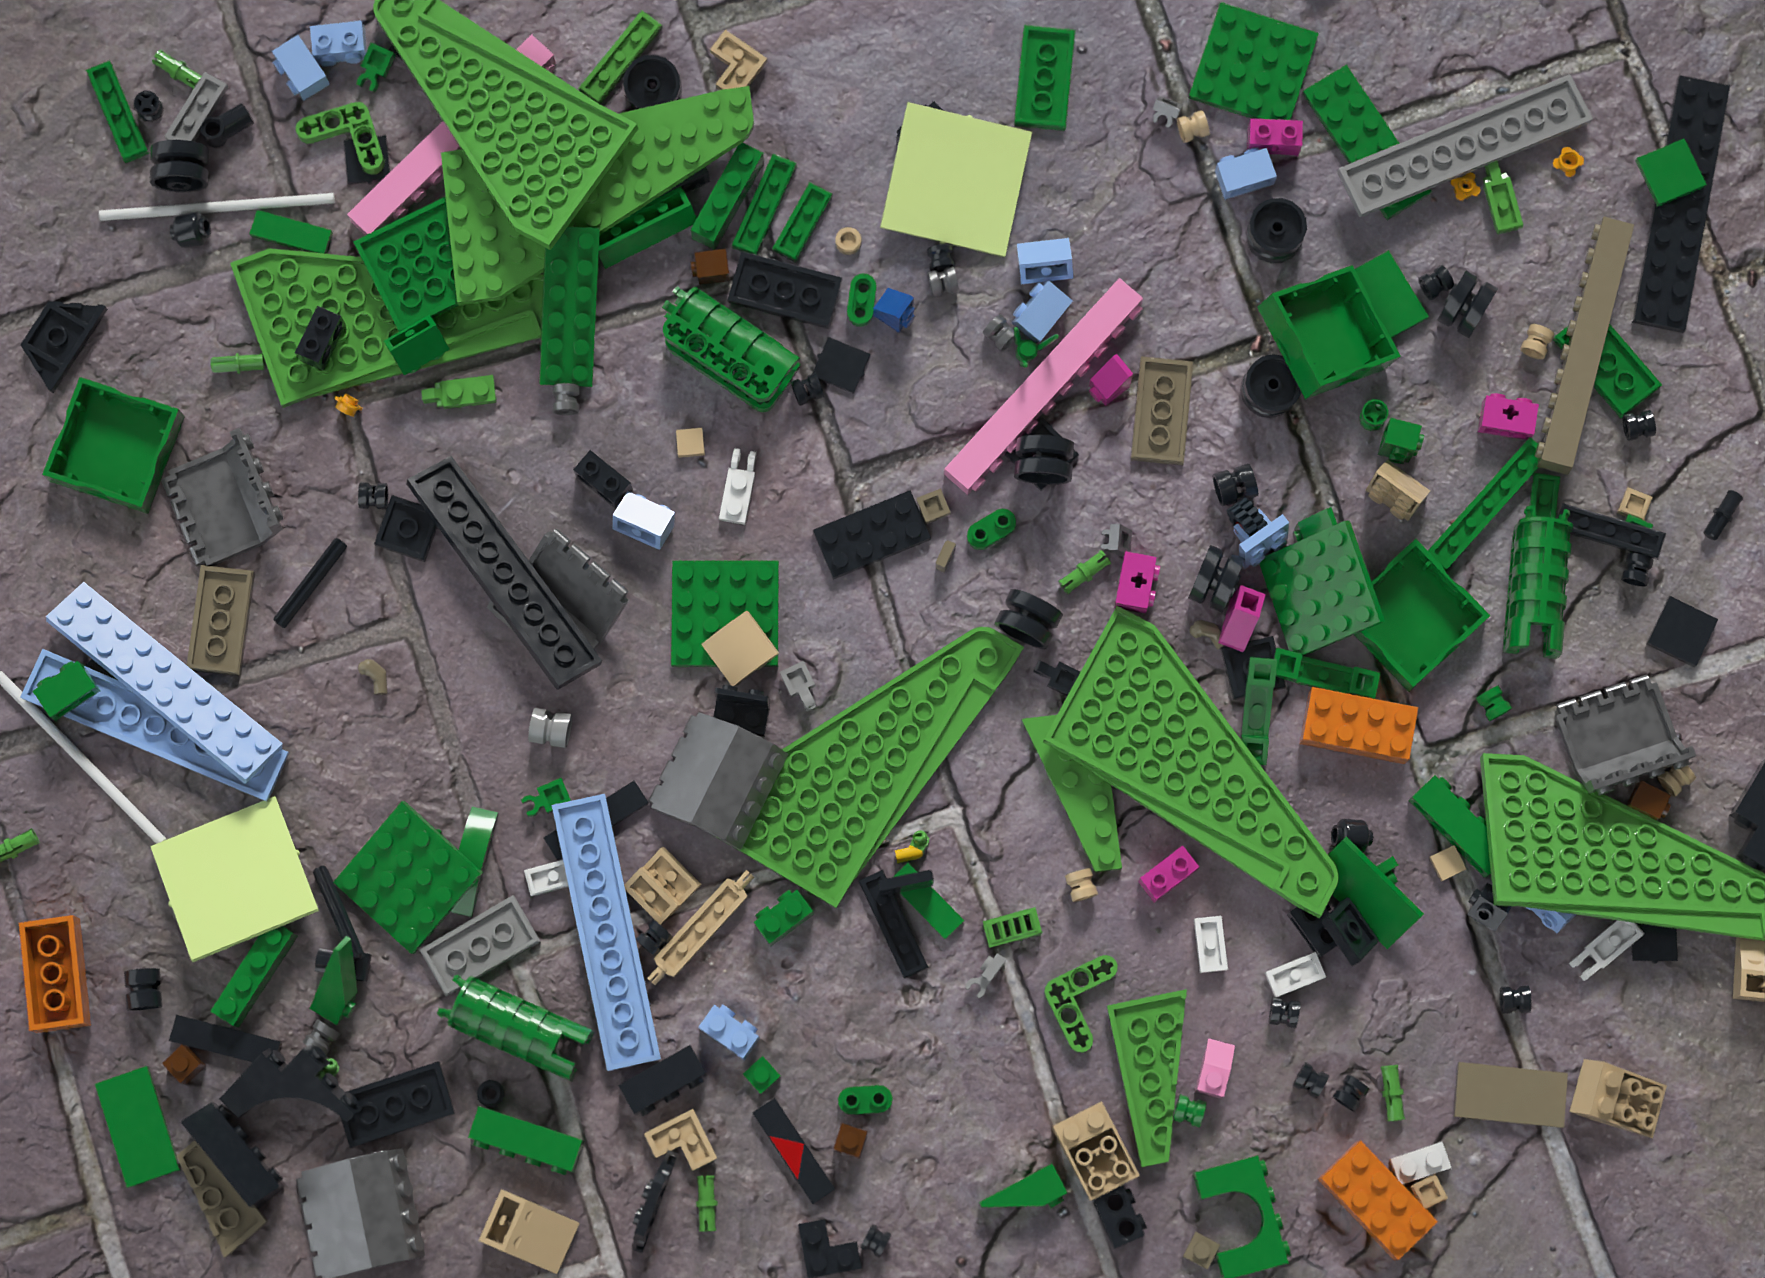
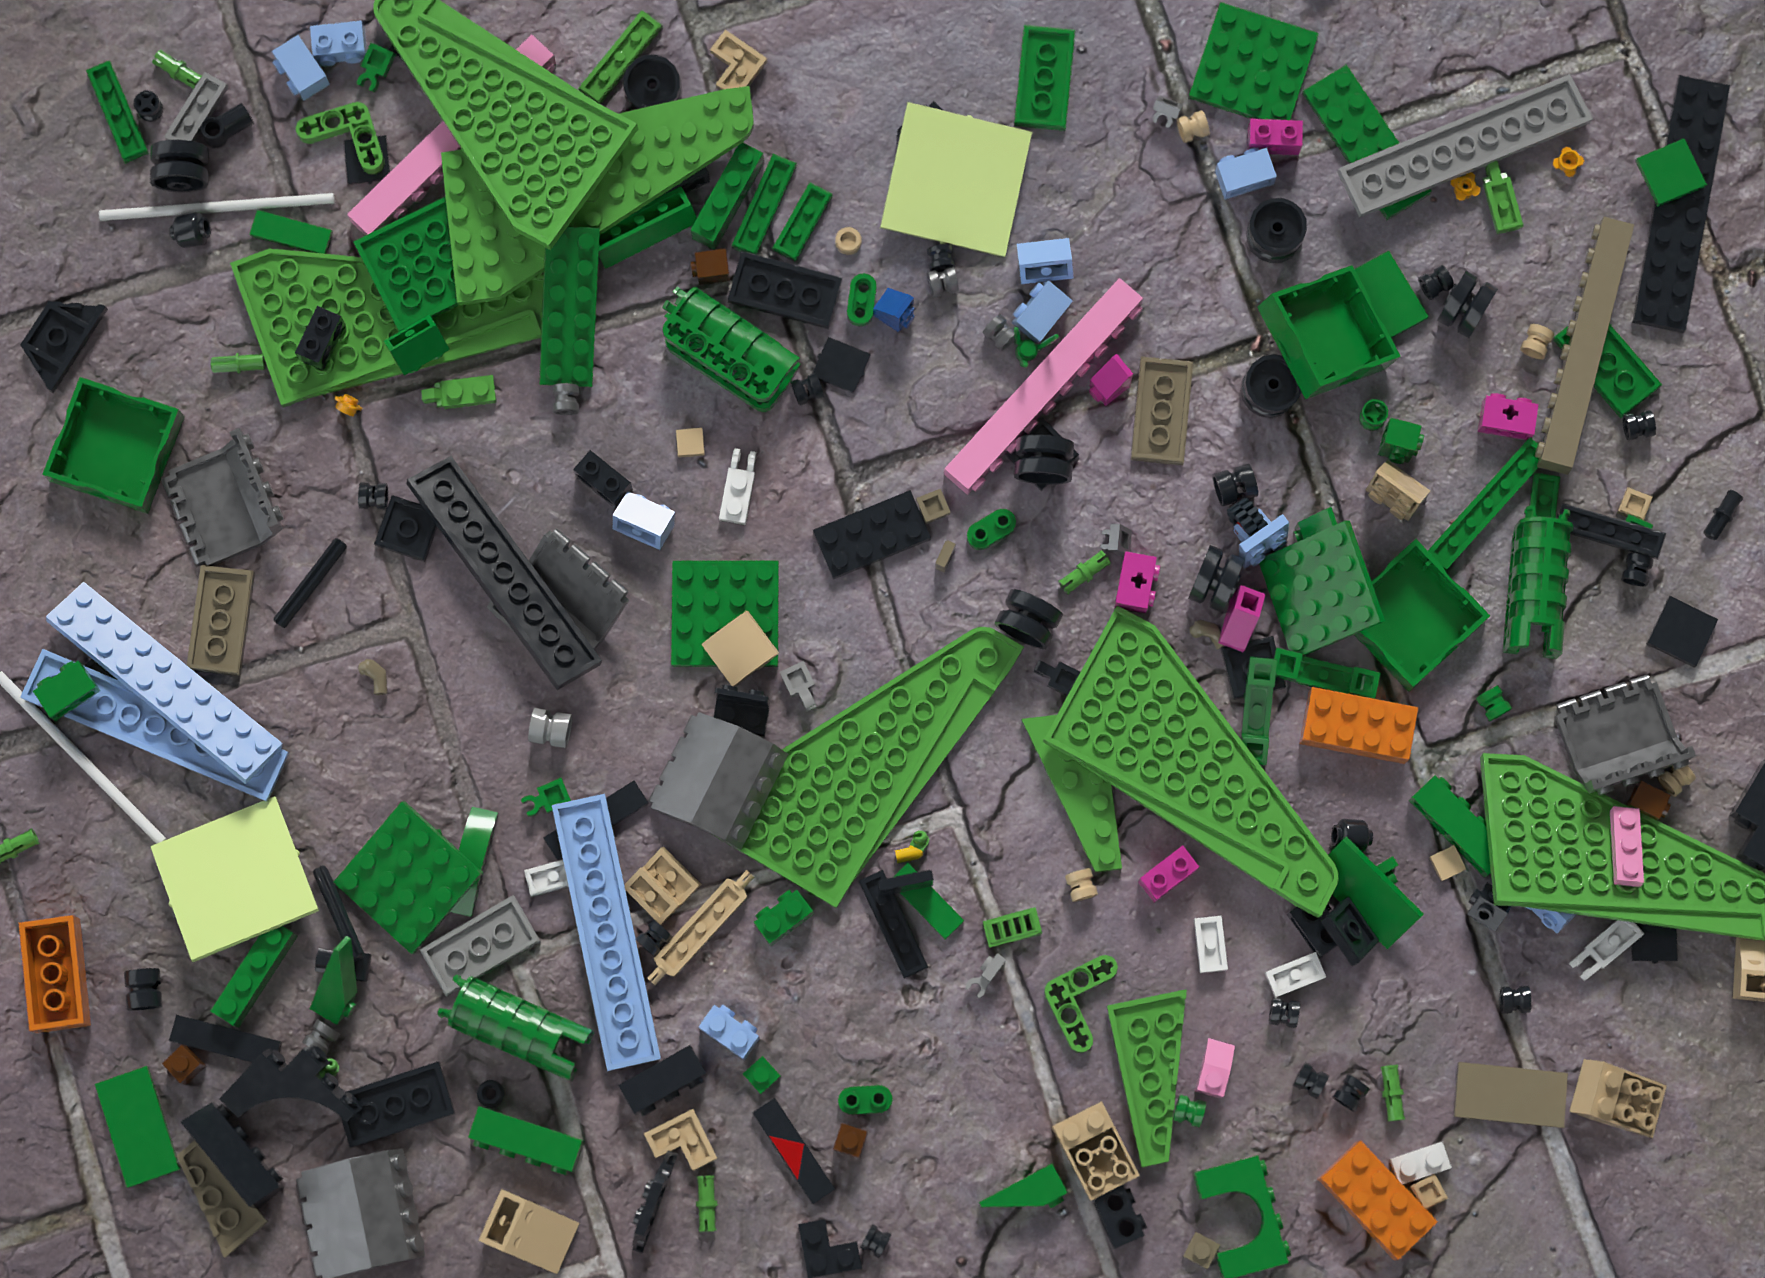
none -> bright pink plate [1610,806,1644,887]

